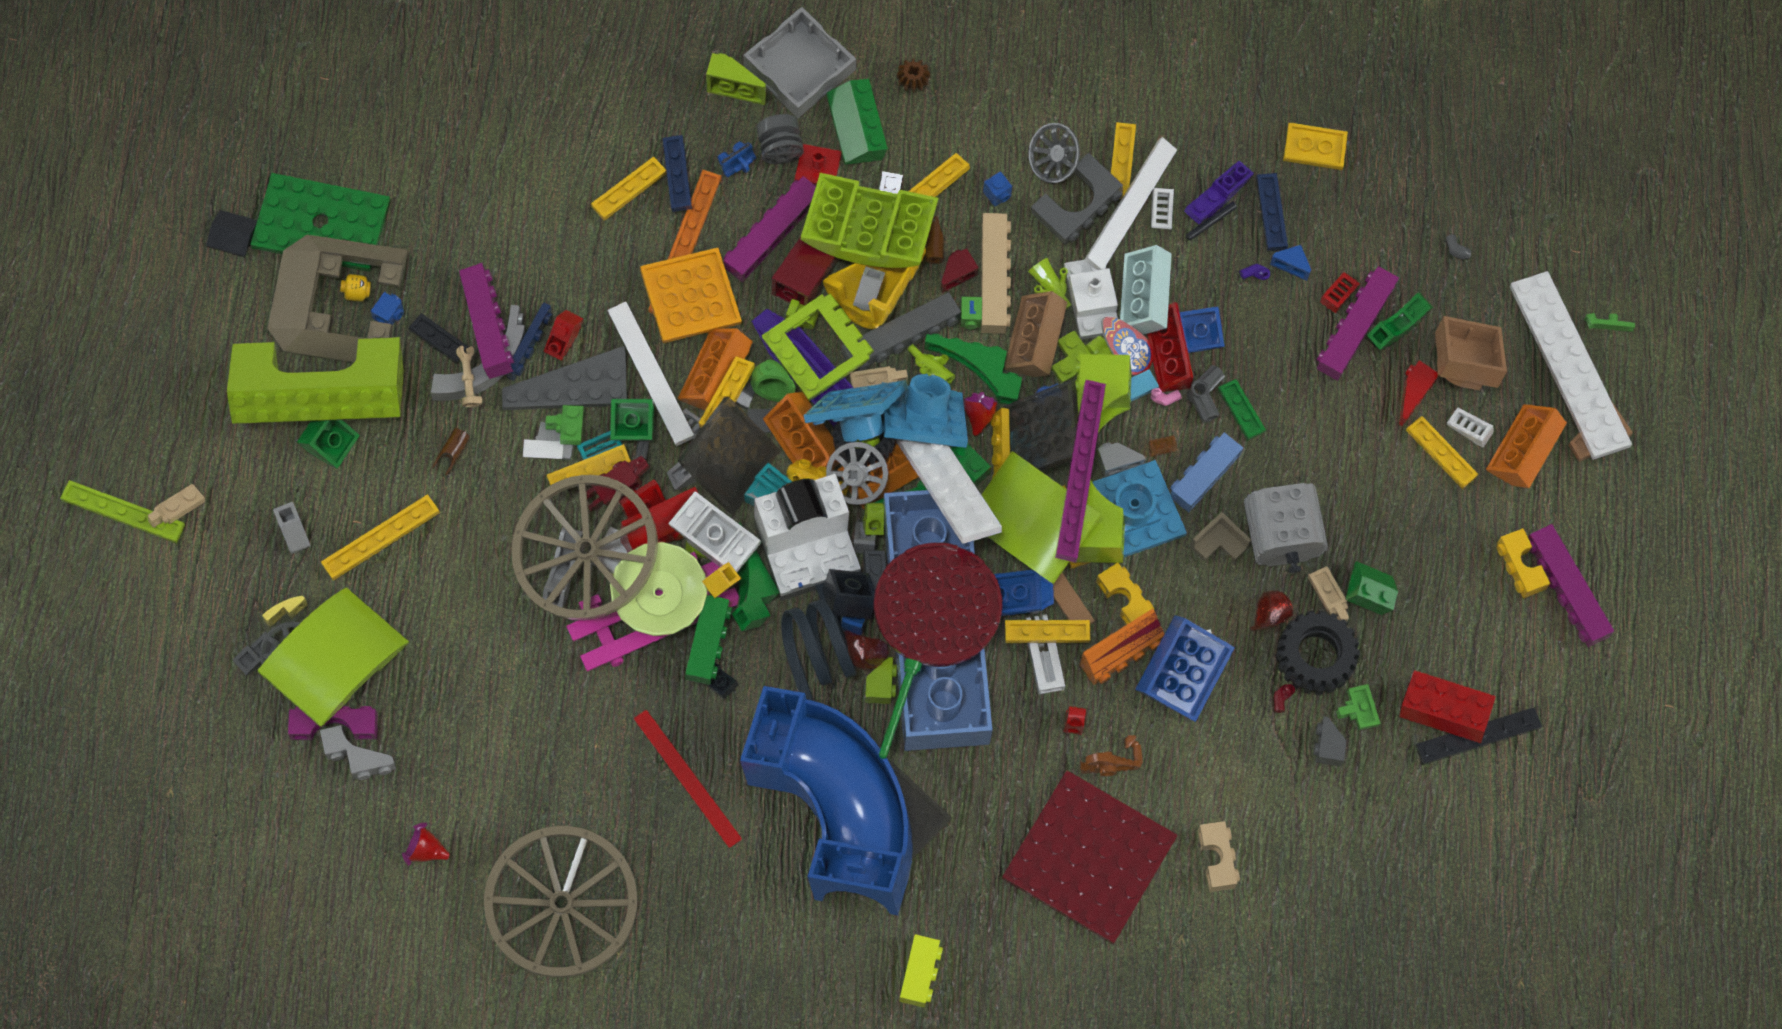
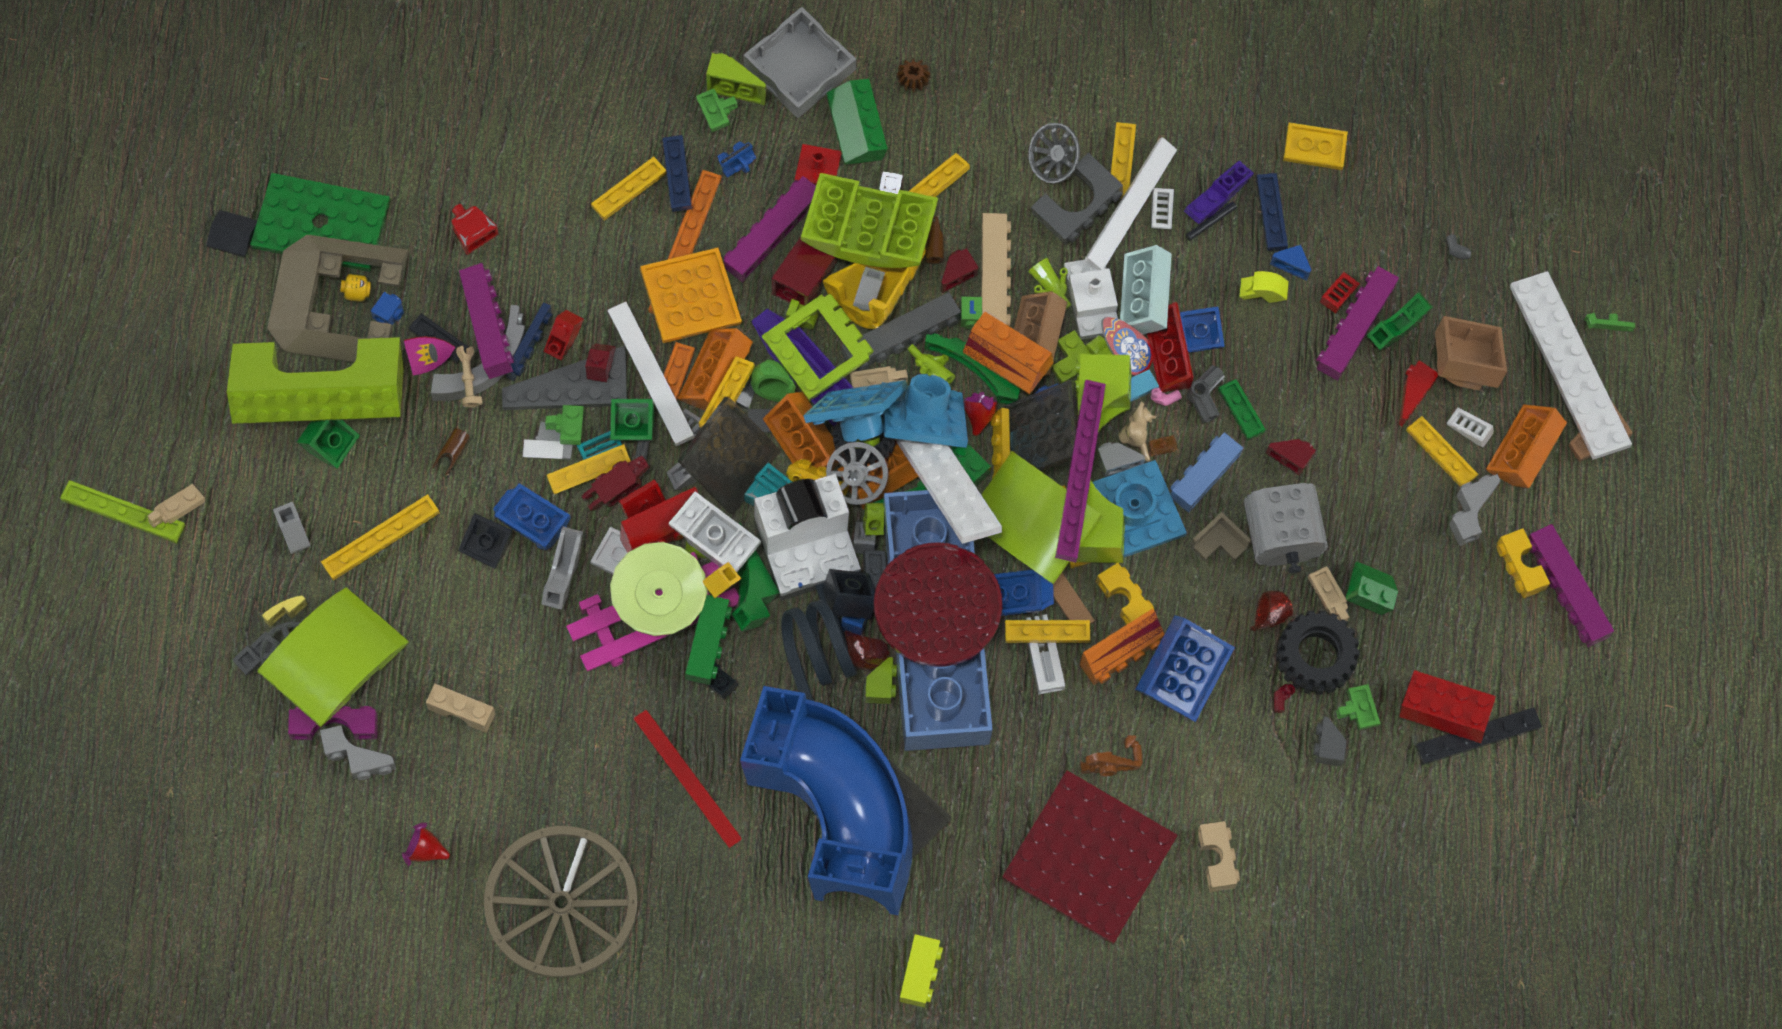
dark tan wheel [512,475,658,620] -> none
dark grey wheel [756,114,804,164] -> none
green piece [879,658,922,759] -> none
blue brick [983,171,1012,207] -> none
red leg [1063,706,1086,735] -> none
dark purple arm [1239,264,1271,280] -> none
none -> dark pink shield [404,336,455,376]
none -> tan arch [426,684,495,733]
none -> red torso [451,204,499,255]
none -> black slope [458,513,512,569]
none -> blue slope [493,483,571,550]
none -> dark red slope [585,343,616,382]
none -> orange tile [664,342,695,401]
none -> bright green hinge [696,89,738,132]
none -> orange slope [963,312,1054,394]
none -> tan animal [1118,401,1156,462]
none -> neon yellow brick [1240,271,1289,303]
none -> dark red slope [1265,439,1316,476]
none -> light grey arch [1449,474,1500,546]

